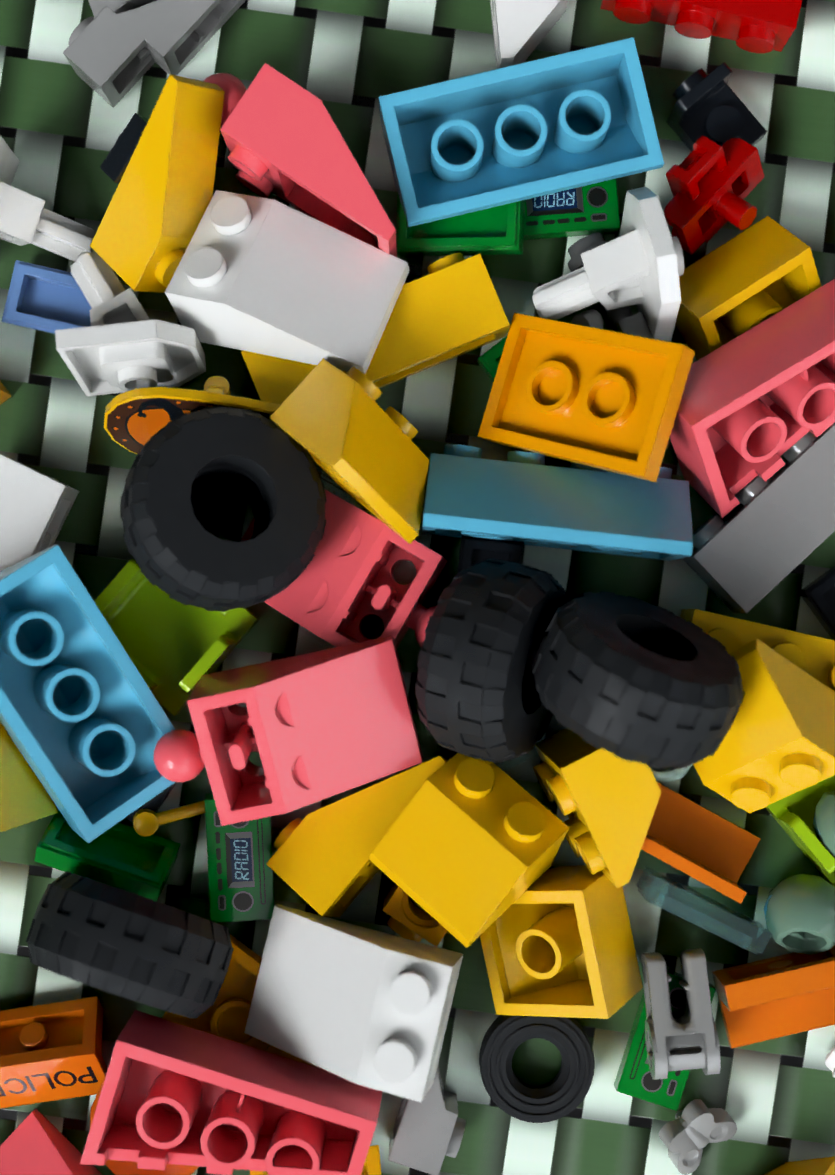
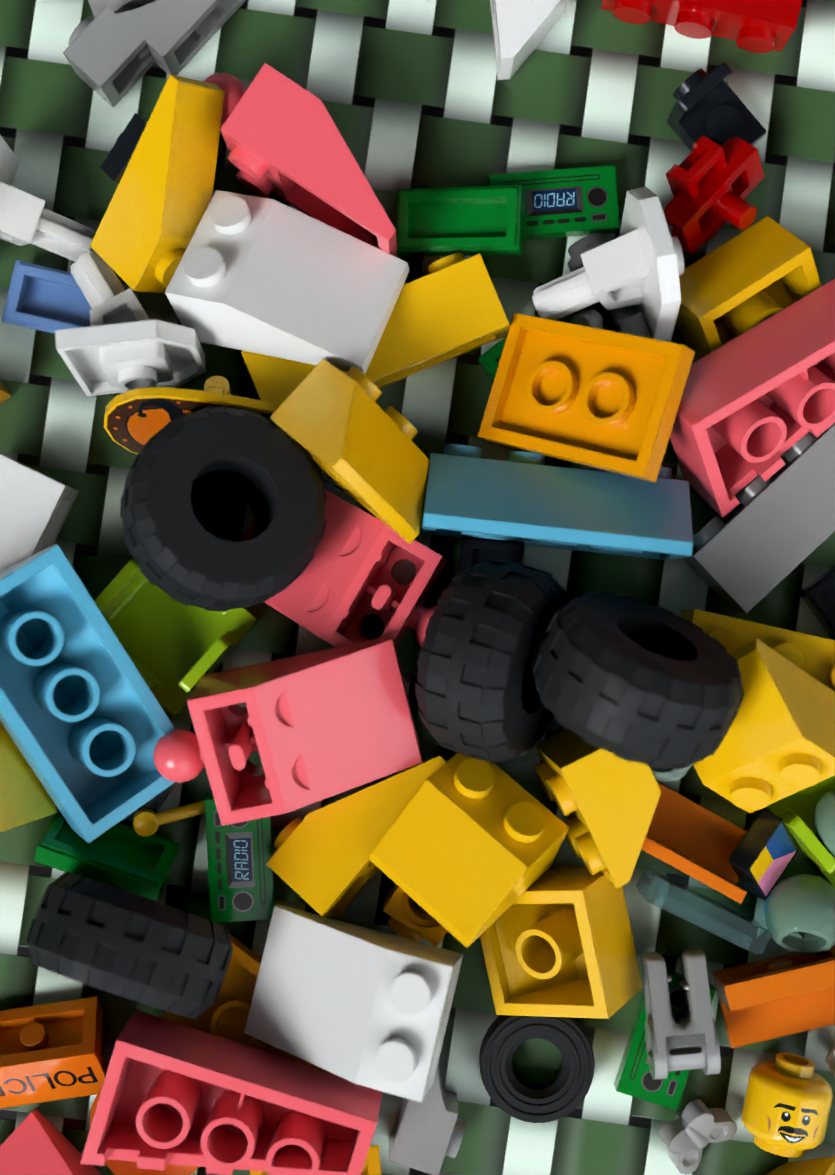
medium azure slope [378,37,664,227] -> none
none -> tile [729,810,799,900]
none -> yellow head [742,1053,833,1158]

